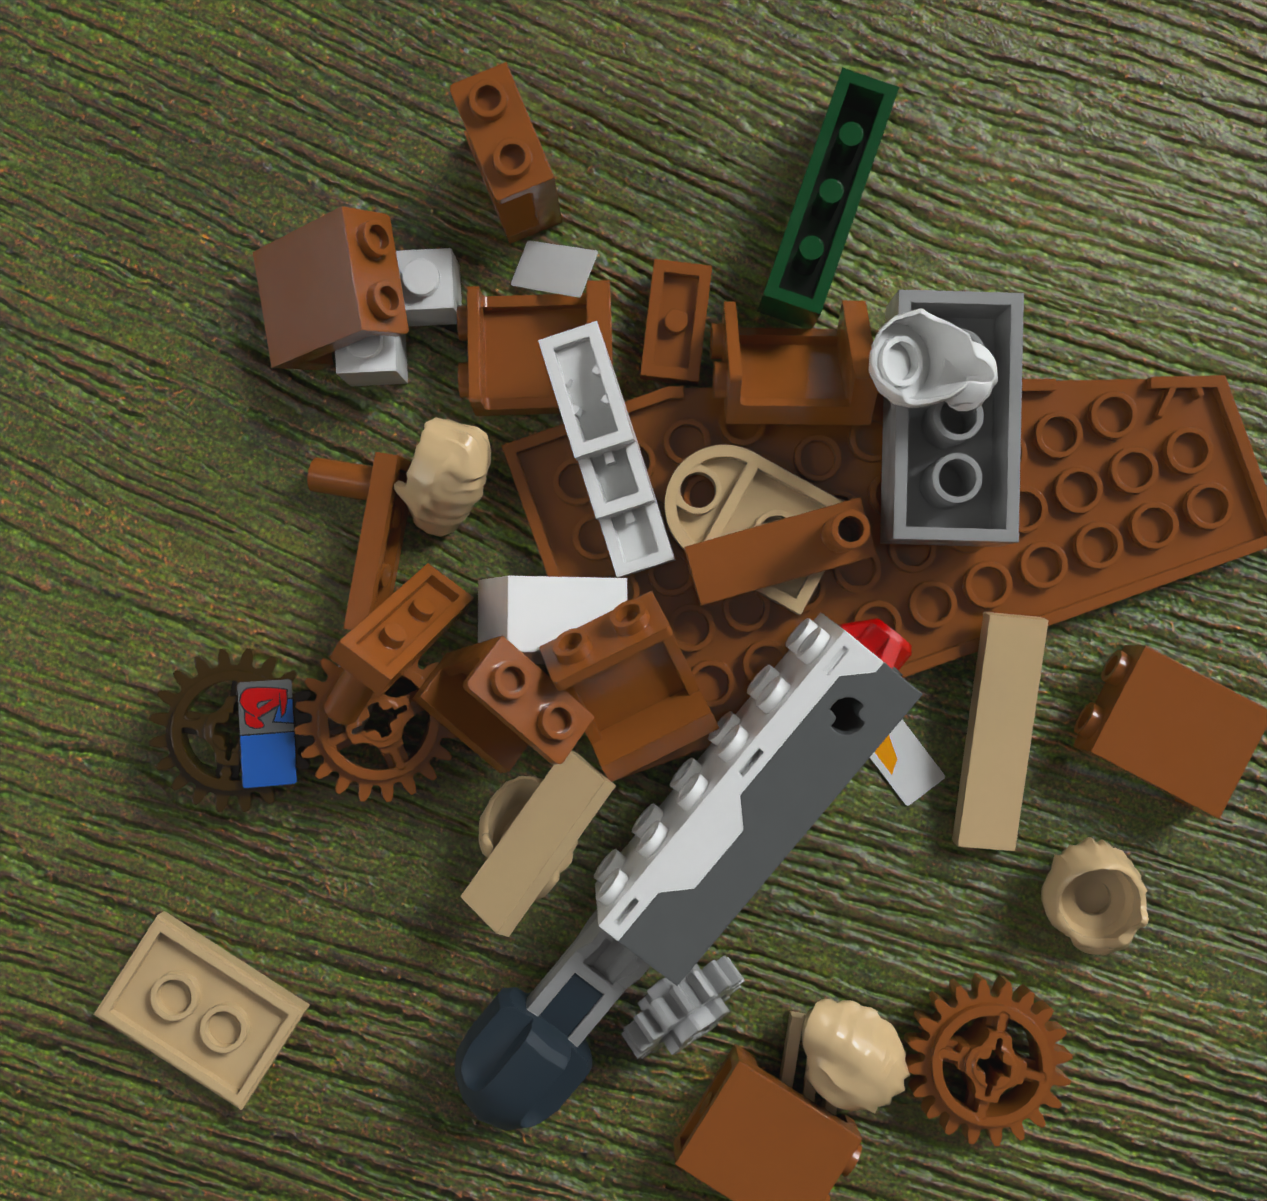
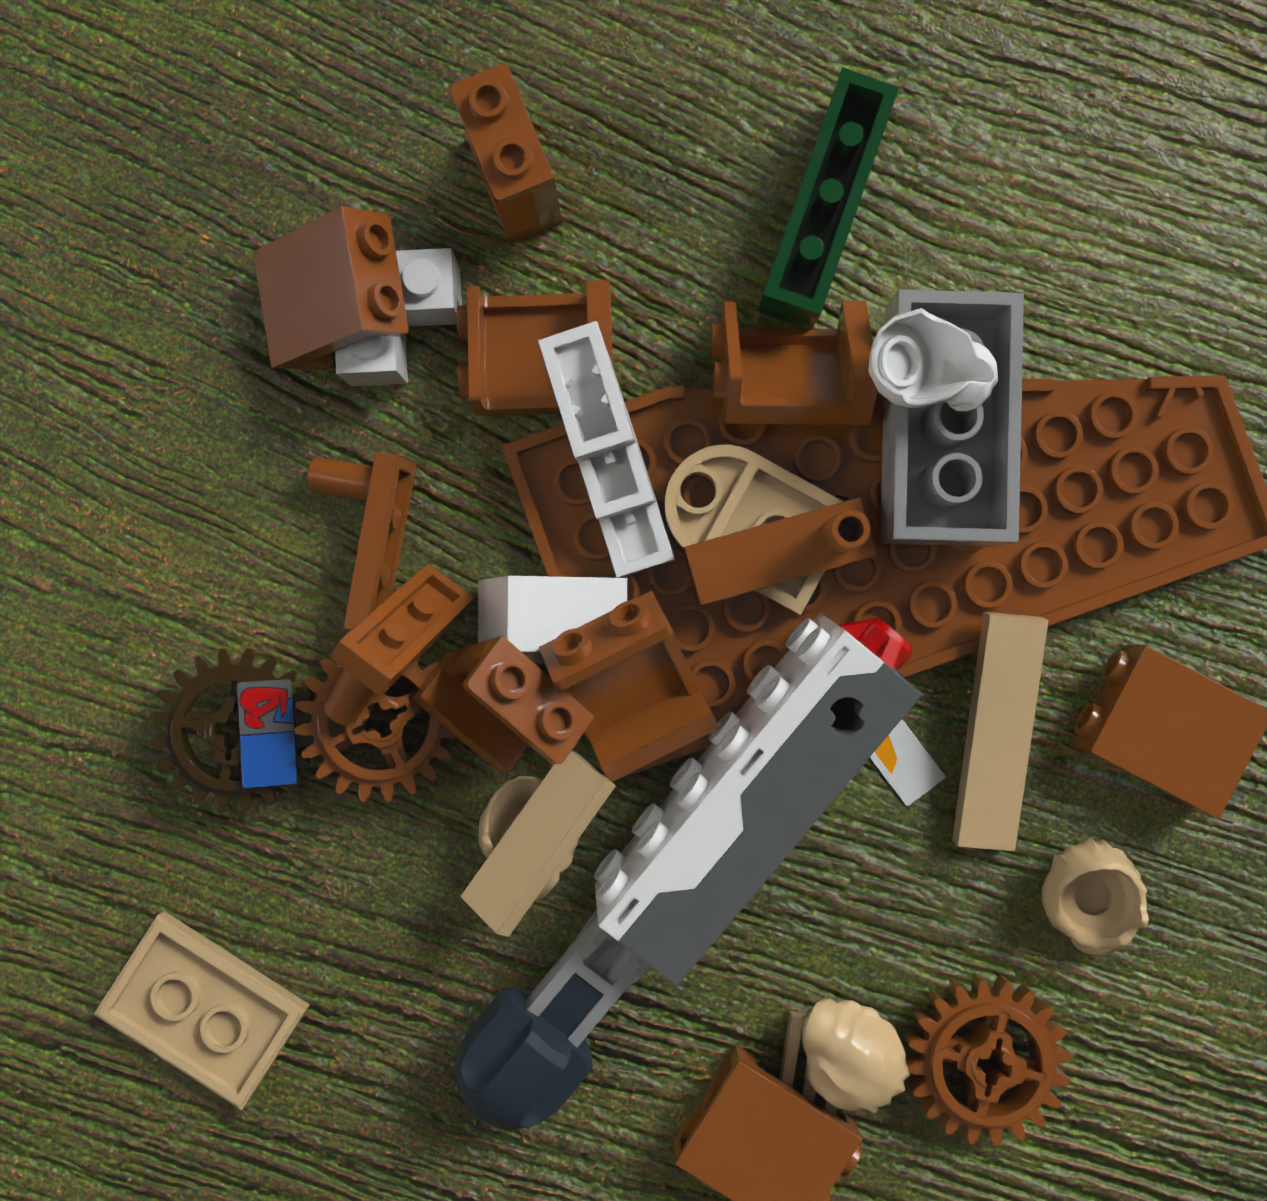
tan hair [394,417,491,537] -> none
white sticker [511,240,598,298] -> none
light grey gear [621,956,745,1059] -> none
dark orange plate [640,259,712,386] -> none

